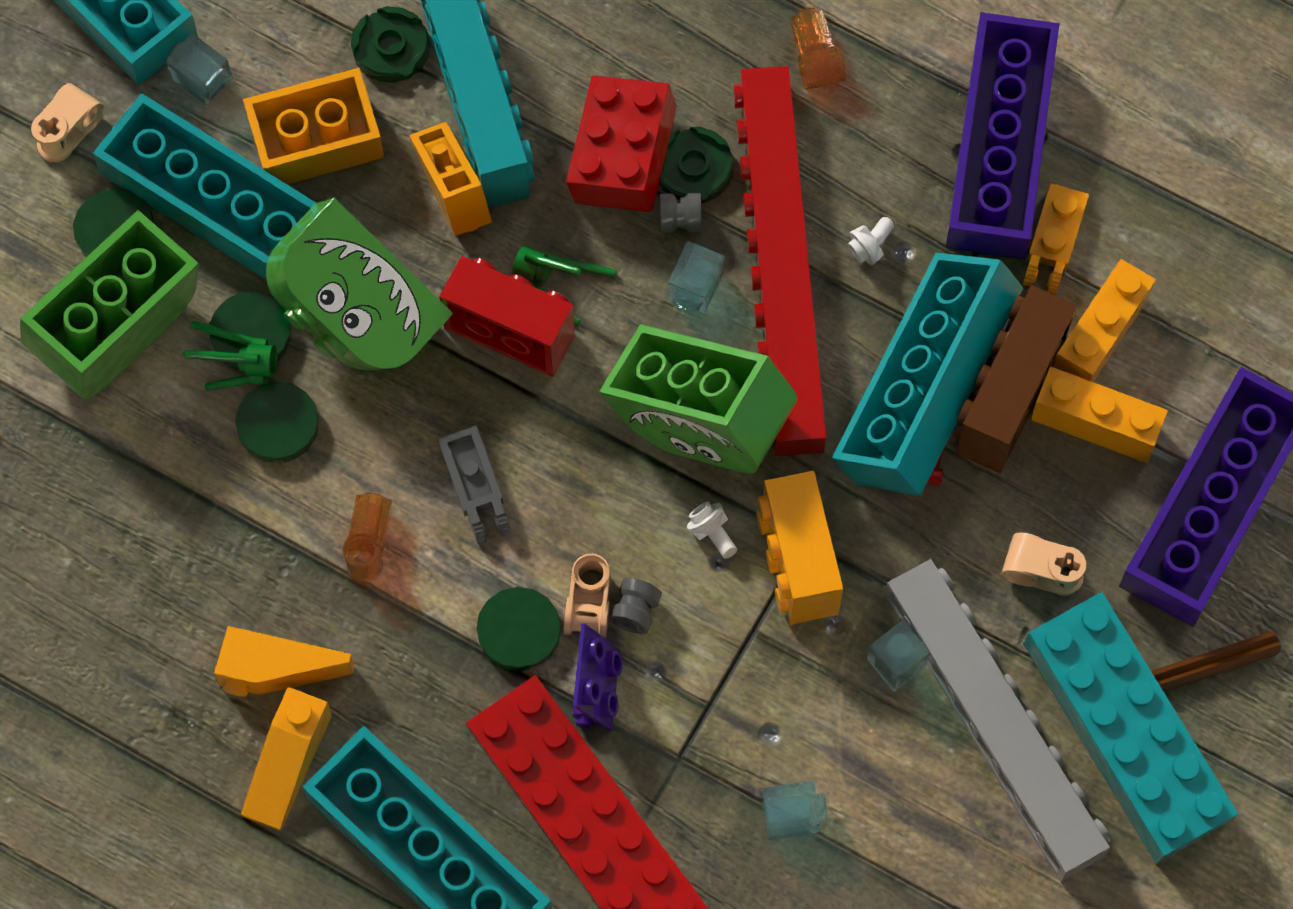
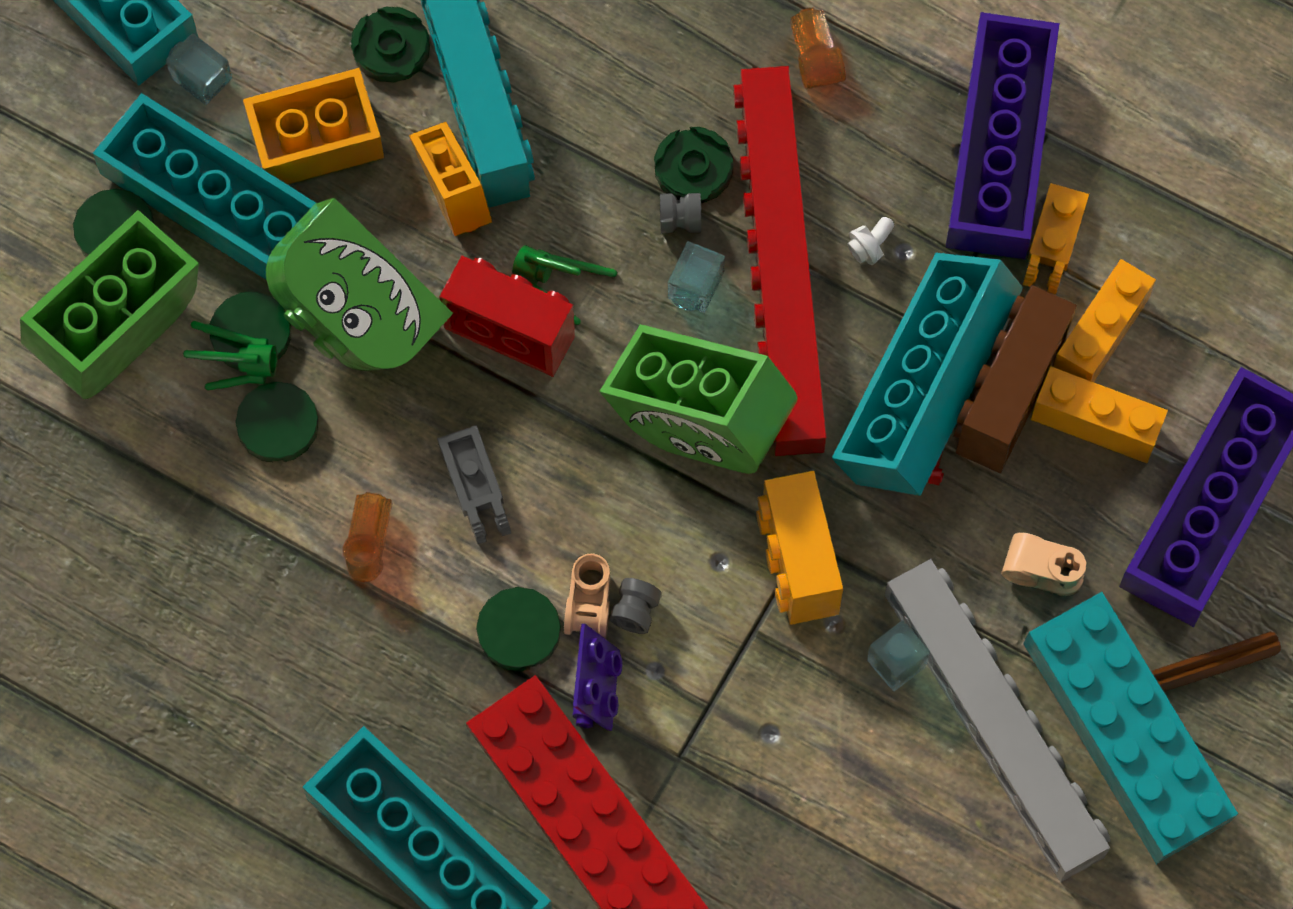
light nougat piece [31,83,105,162] -> none
light orange slope [214,626,355,697] -> none
light orange slope [241,687,332,832] -> none
red brick [566,75,677,213] -> none
white plate [687,502,737,559] -> none
clear light blue brick [761,781,827,840] -> none

